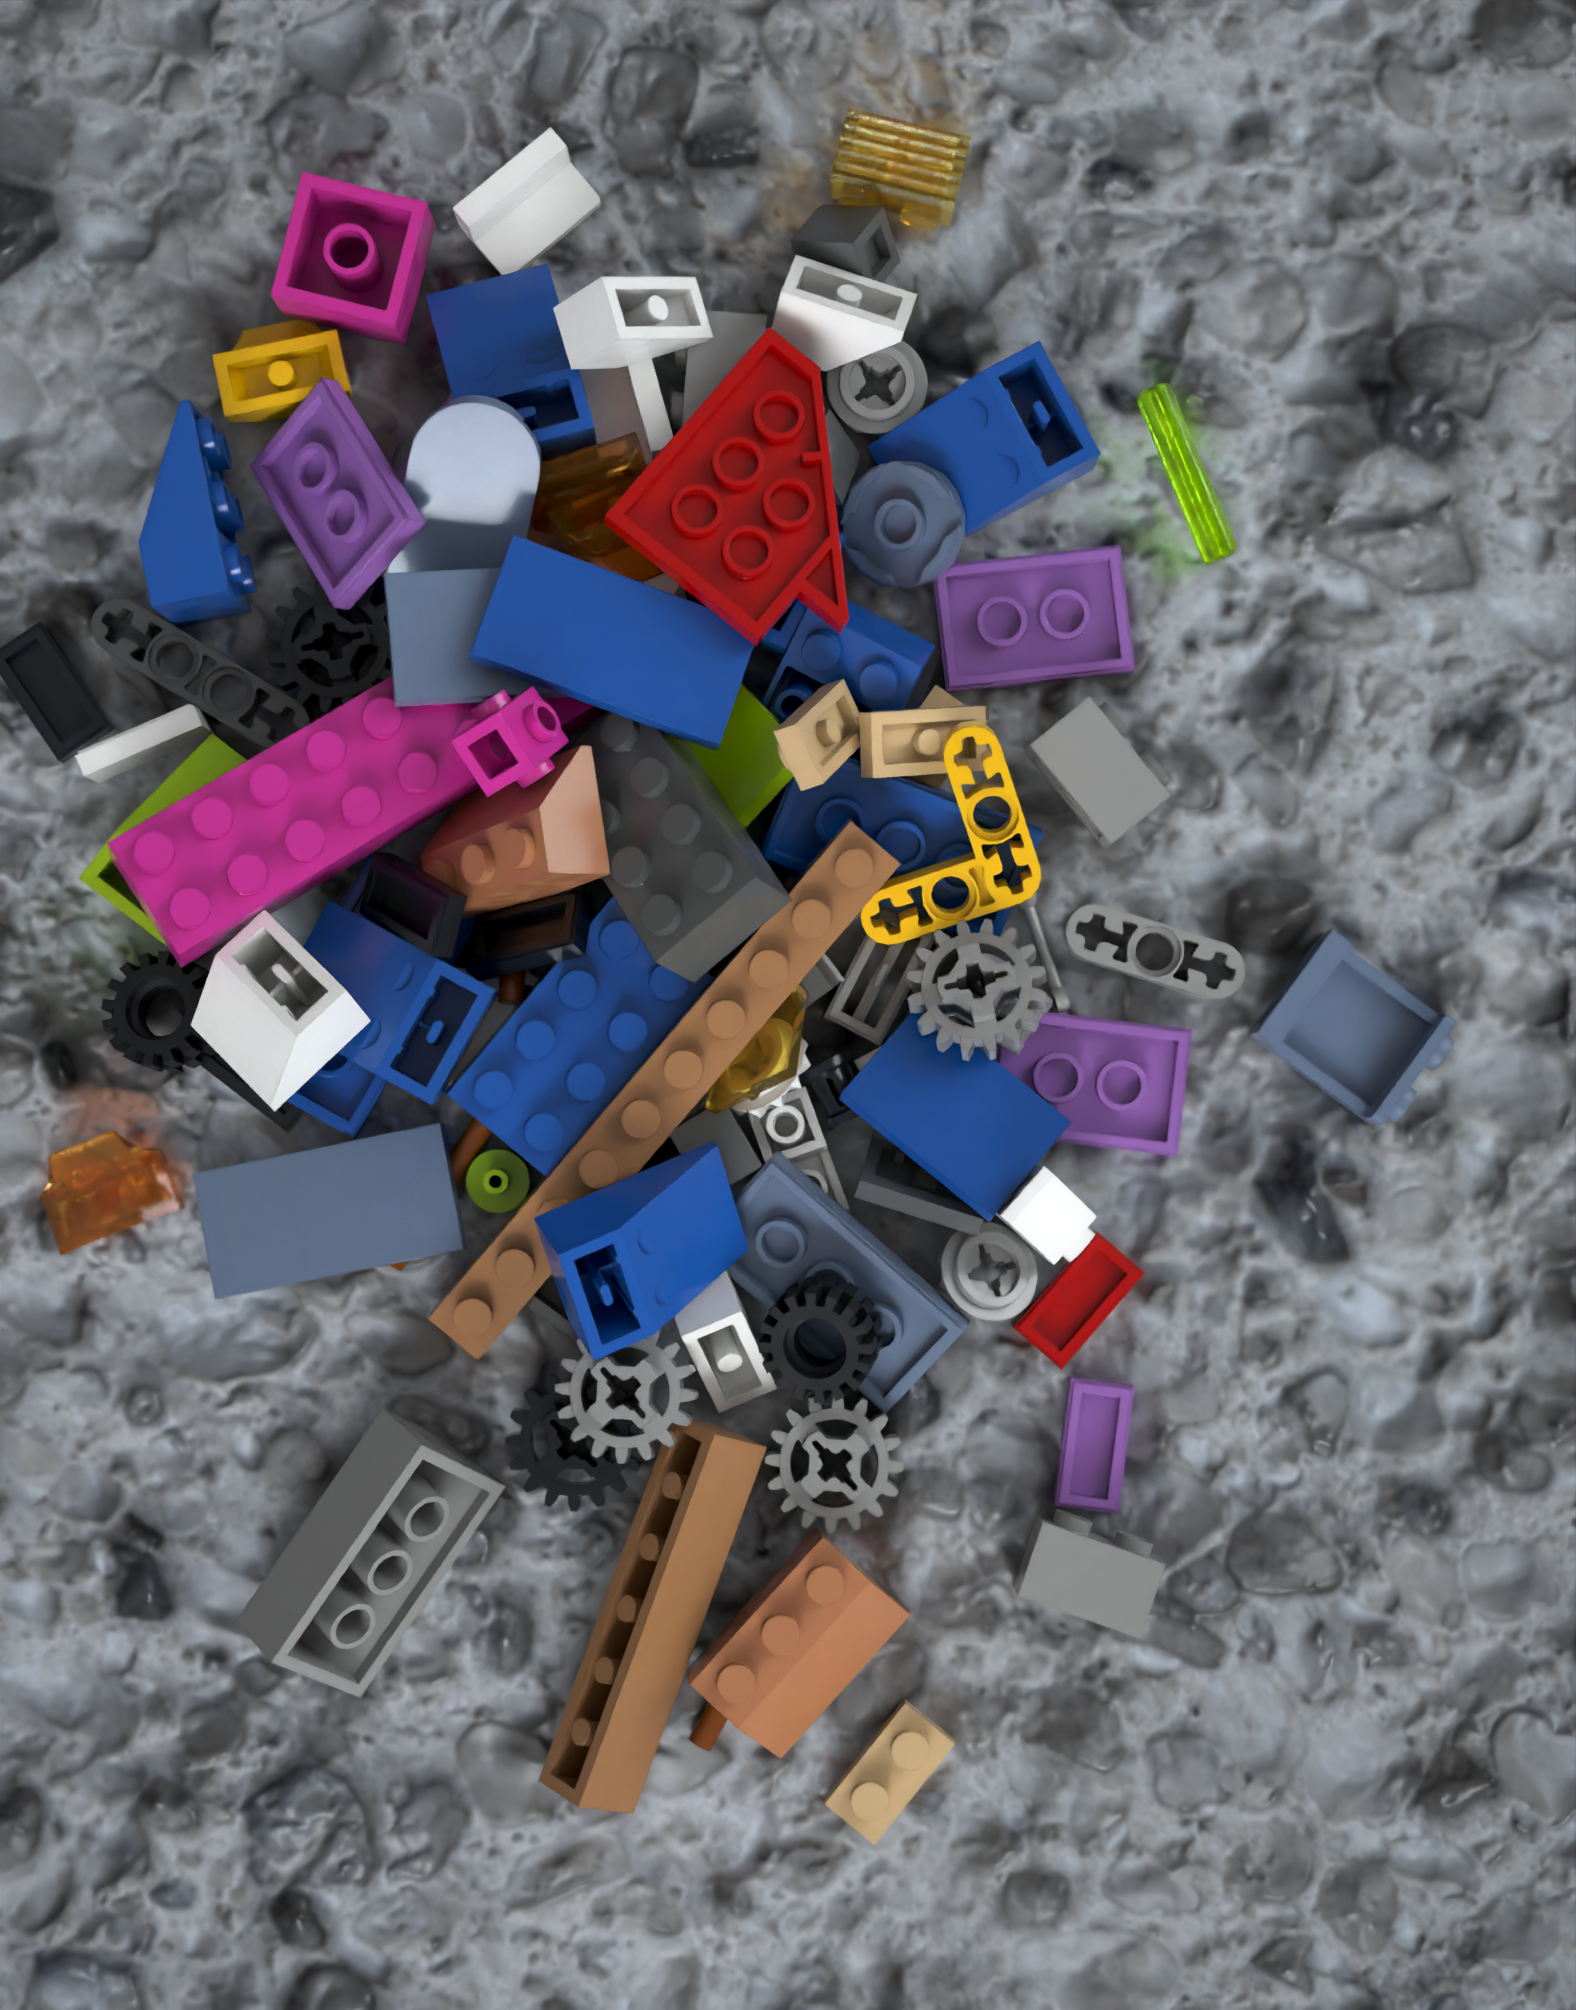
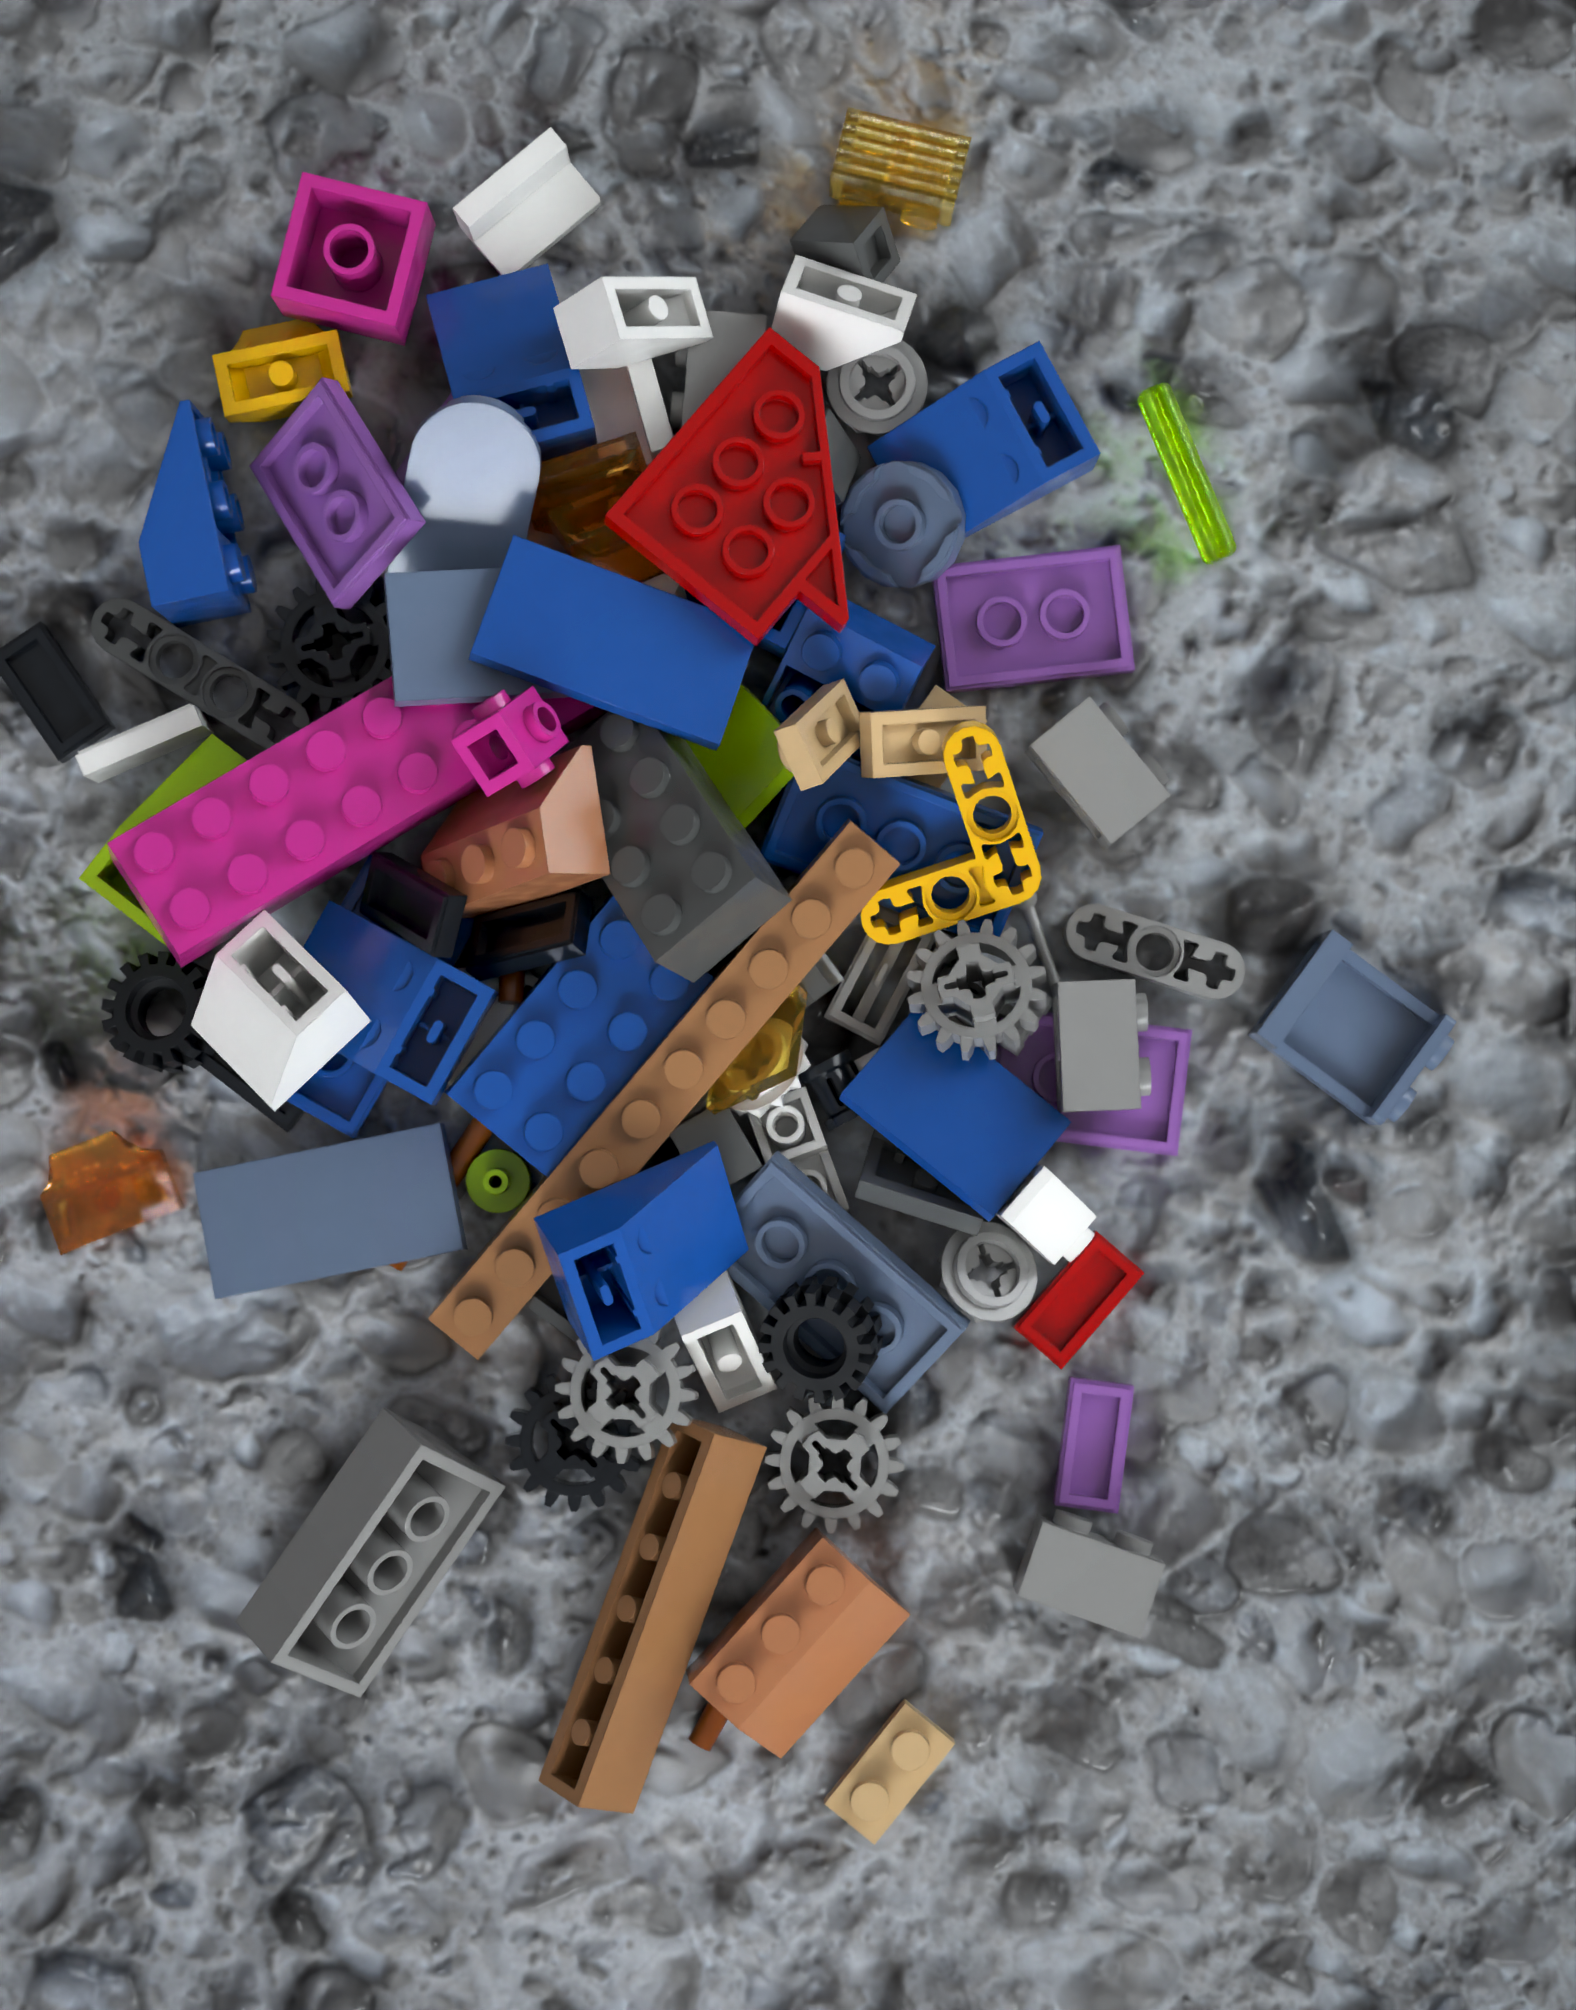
none -> light grey brick [1052,979,1151,1113]

